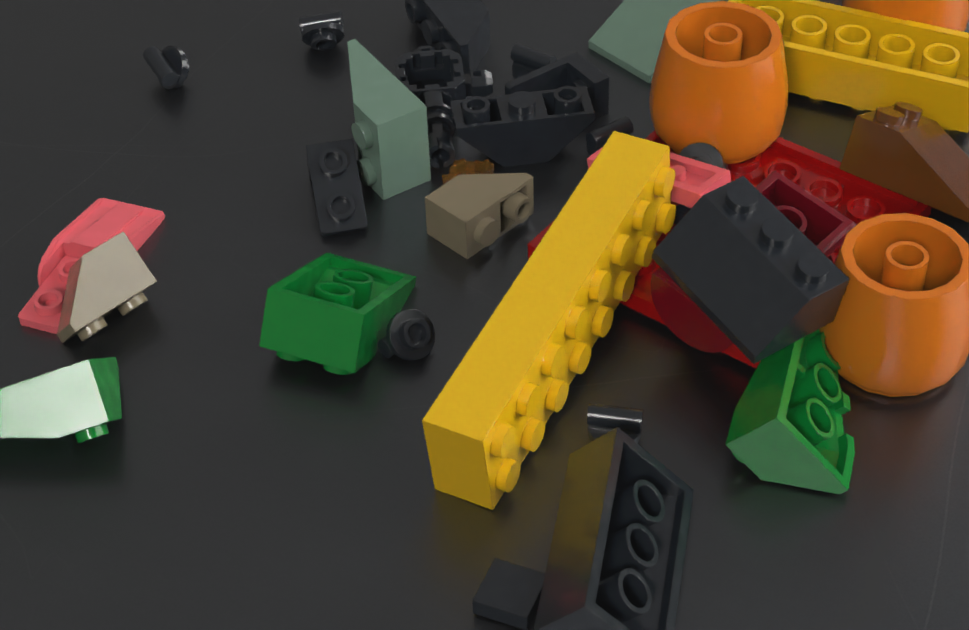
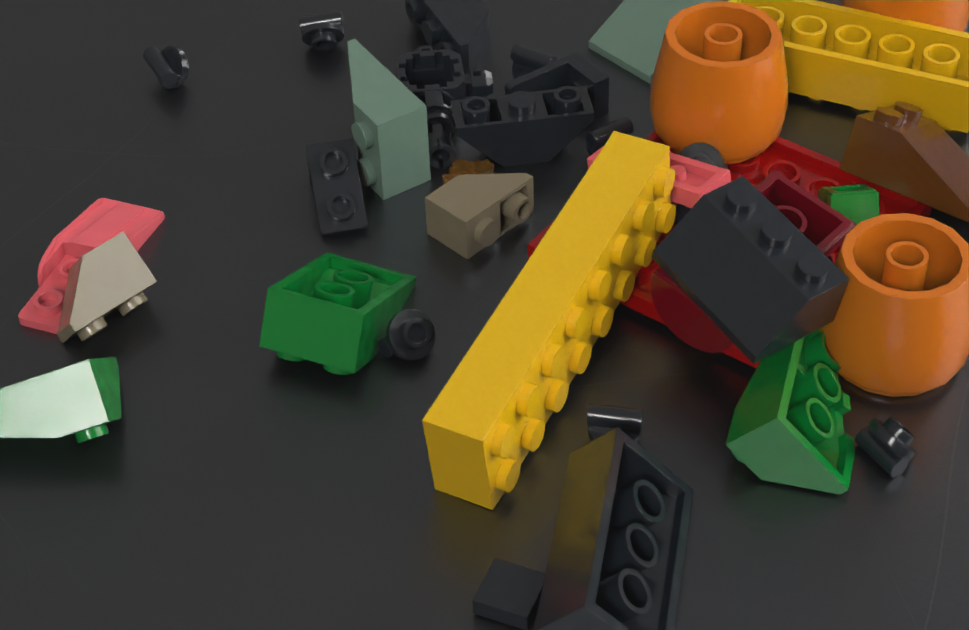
none -> green slope [818,184,879,225]
none -> black plate [855,416,917,478]

